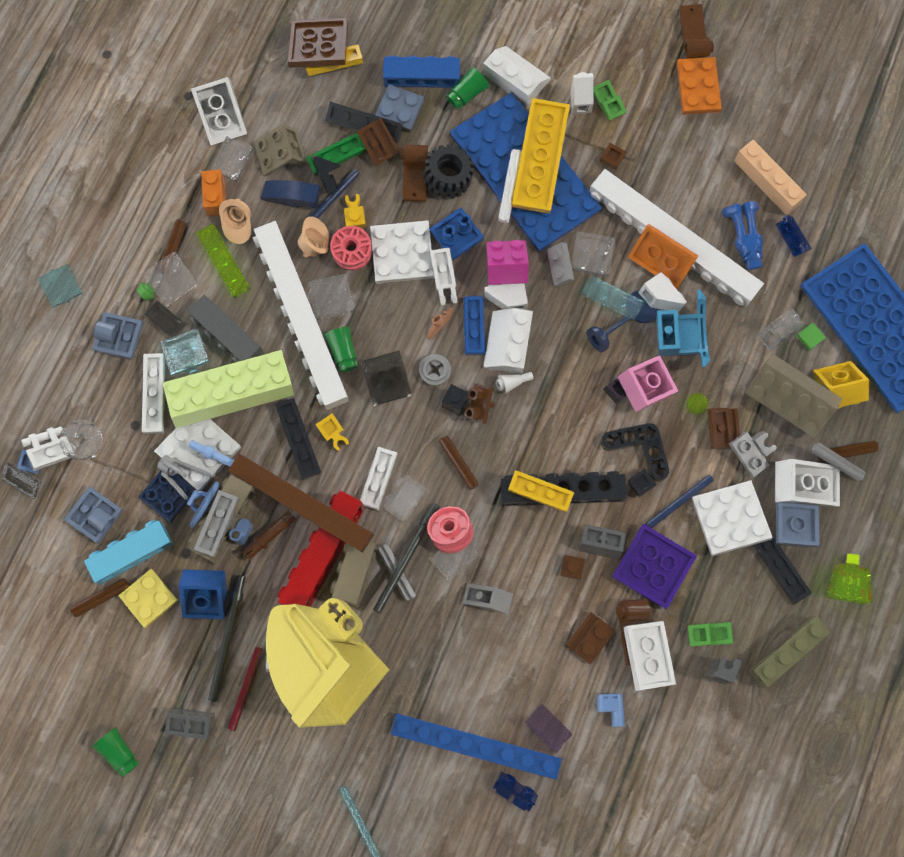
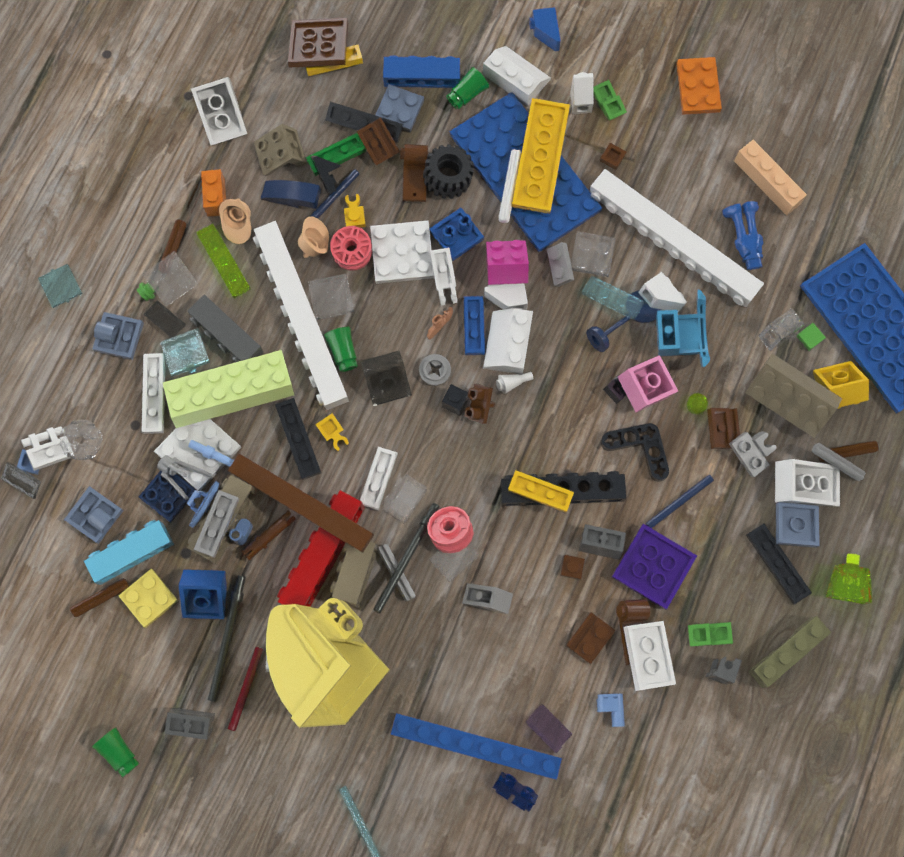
clear plate [211,136,253,182] -> none
reddish brown axle [439,436,479,490] -> none
black plate [627,468,656,497] -> none
orange plate [628,224,698,289] -> none
reddish brown door [679,4,714,59] -> none
white plate [692,480,773,556] -> none
clear blue hinge [775,215,812,257] -> none
none -> blue slope [529,7,561,51]

